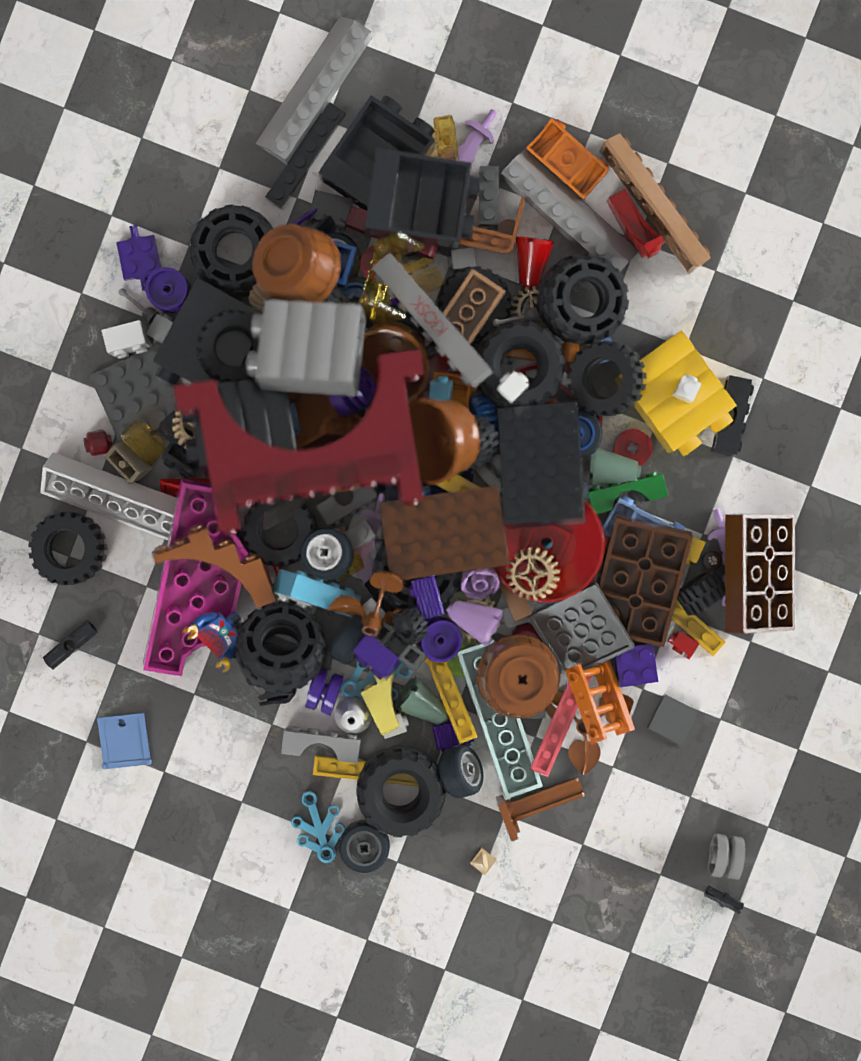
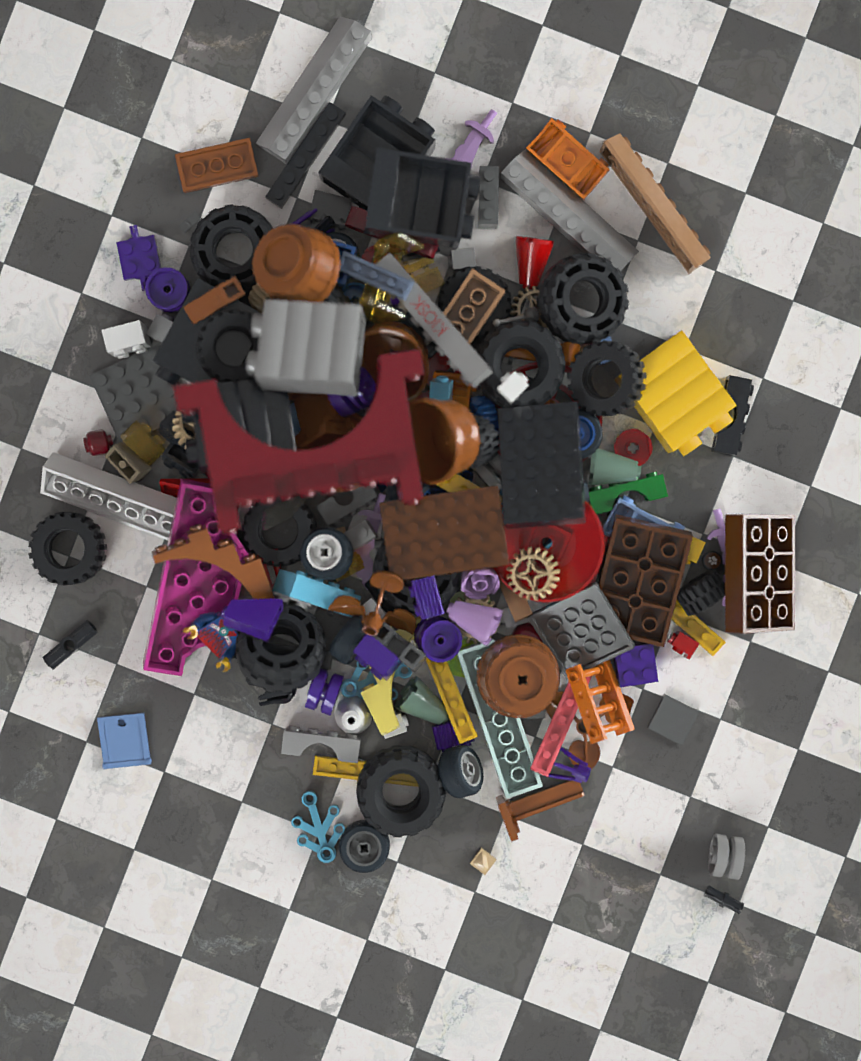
hinge [119,288,159,324] -> none
black tyre [392,607,428,645] -> none
clear yellow brick [433,115,459,160] -> none
dark orange windscreen [459,197,525,255] -> none
red arch [607,189,665,259] -> none
white brick [672,375,701,404] -> none
none -> dark orange plate [175,138,259,193]
none -> dark orange slope [183,277,245,325]
none -> dark purple slope [221,599,283,641]
none -> sand blue tile [340,251,414,301]
none -> dark purple plant [548,747,591,783]

